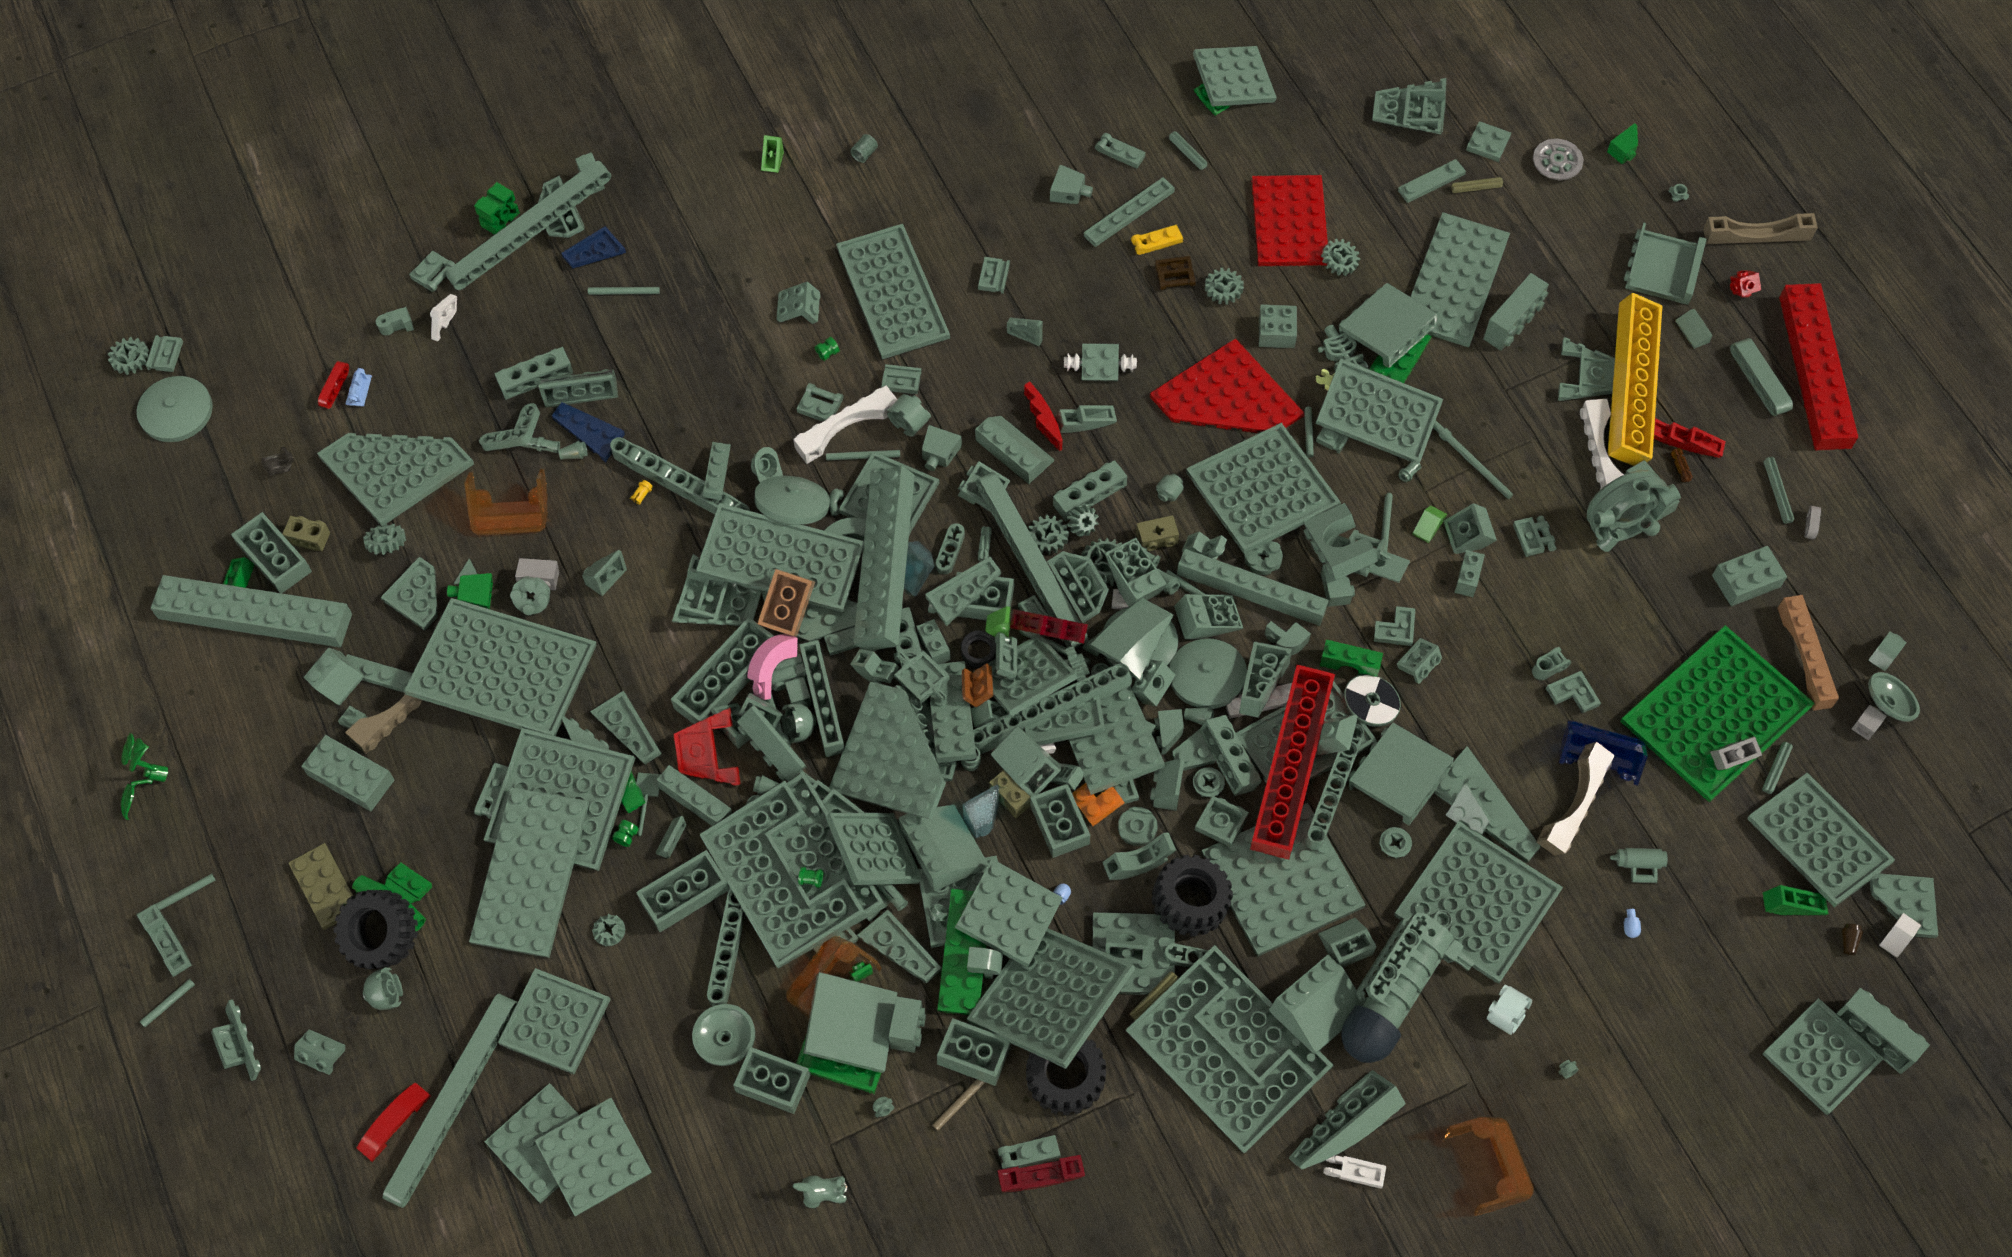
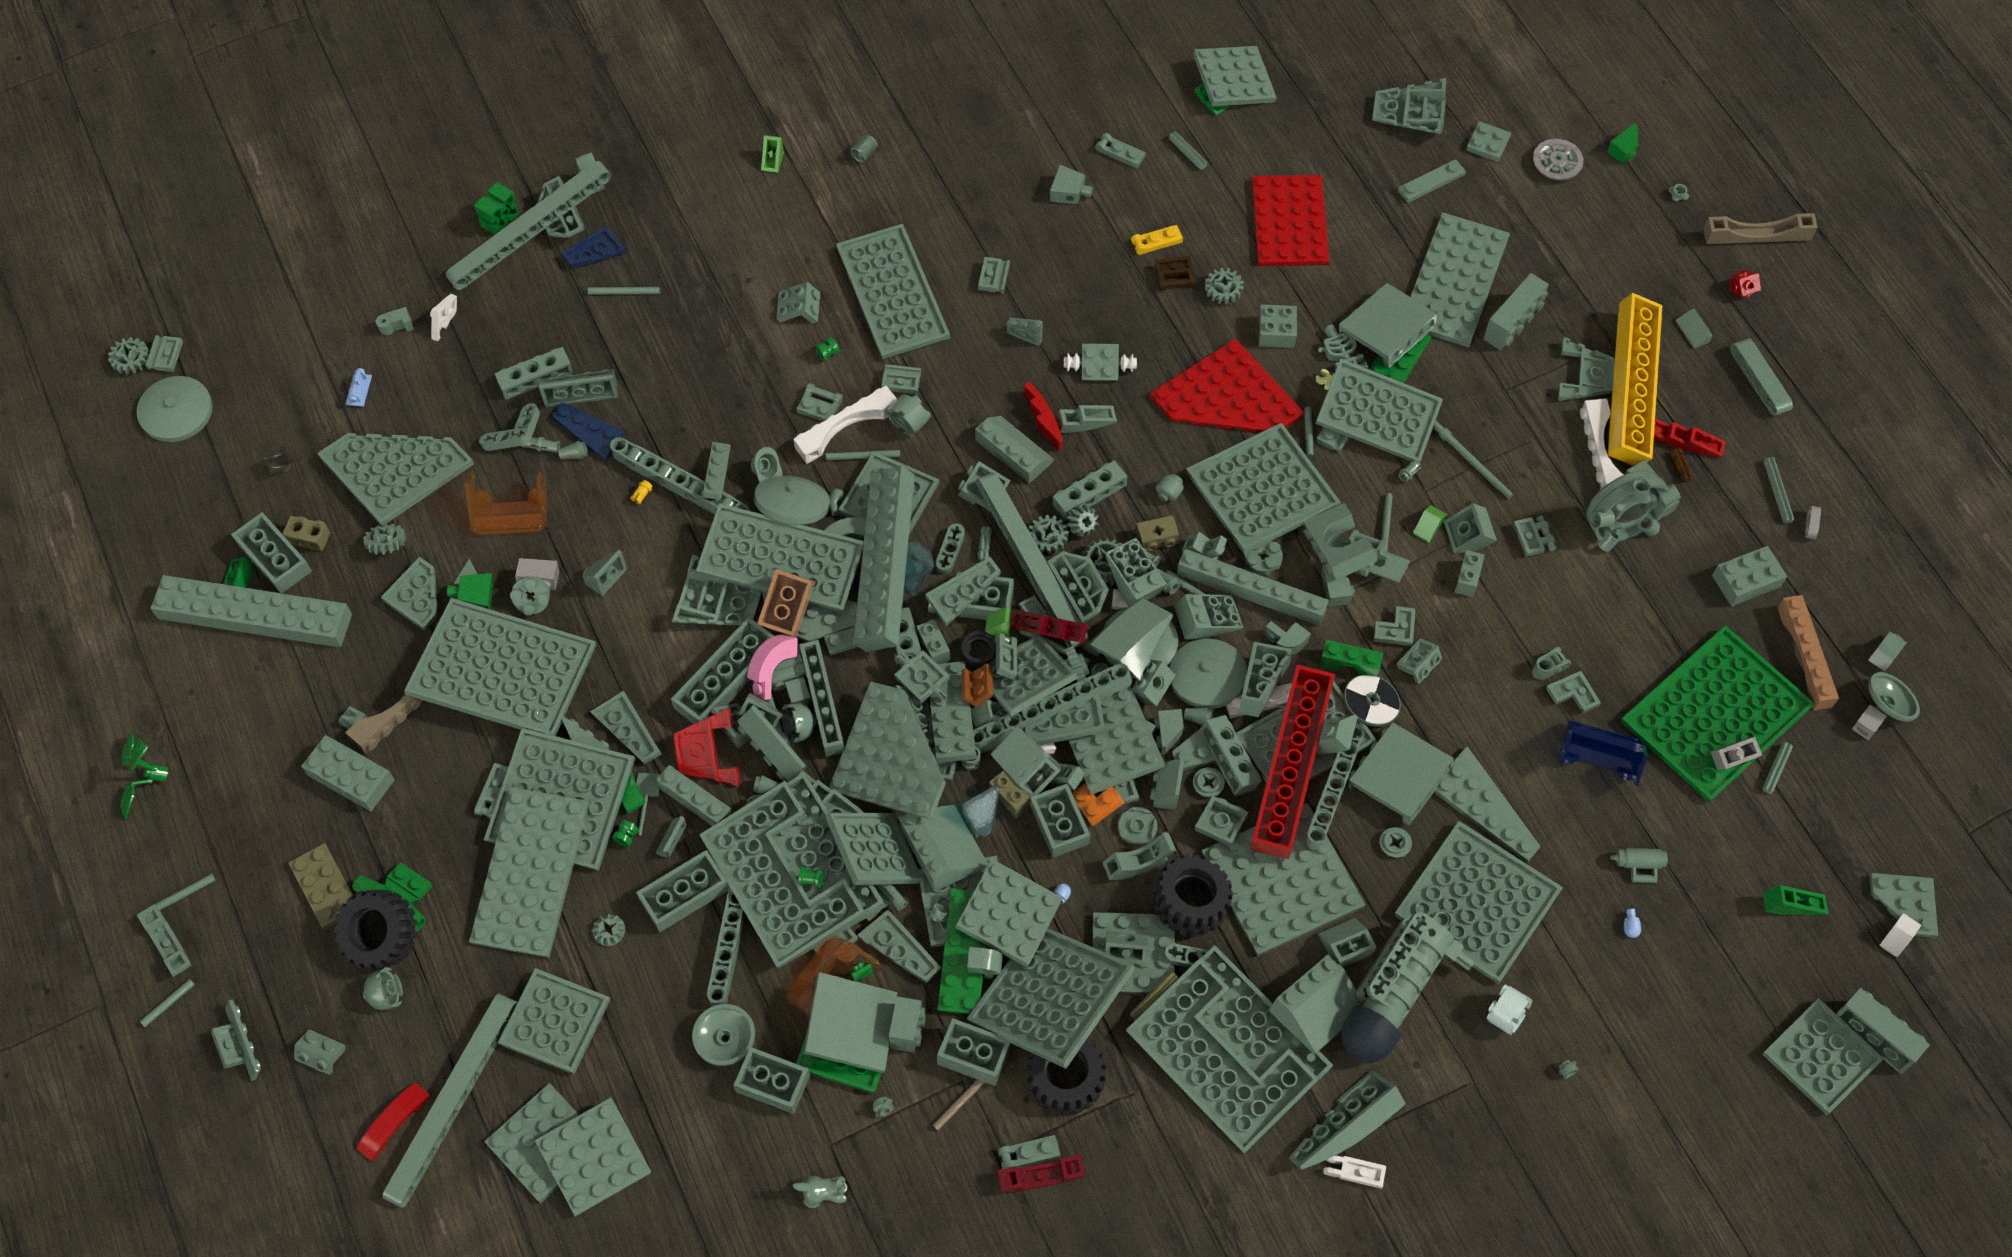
sand green slope [304,648,365,705] -> none
red beam [318,361,349,409] -> none
sand green plate [346,654,413,693] -> none
sand green plate [409,251,455,292] -> none
sand green brick [850,649,899,684] -> none
sand green torso [922,425,962,471] -> none
sand green plate [1084,177,1175,247] -> none
sand green gear [1321,239,1360,276] -> none
clear orange windscreen [1444,1117,1534,1216] -> none
sand green wing [1446,783,1491,835] -> none
olive axle [1451,177,1503,193] -> none
arch [1536,742,1614,856] -> none
sand green panel [1624,223,1706,305] -> none
sand green plate [1748,773,1895,908] -> none
red brick [1779,283,1858,450] -> none
dark brown cone [1842,923,1863,955] -> none

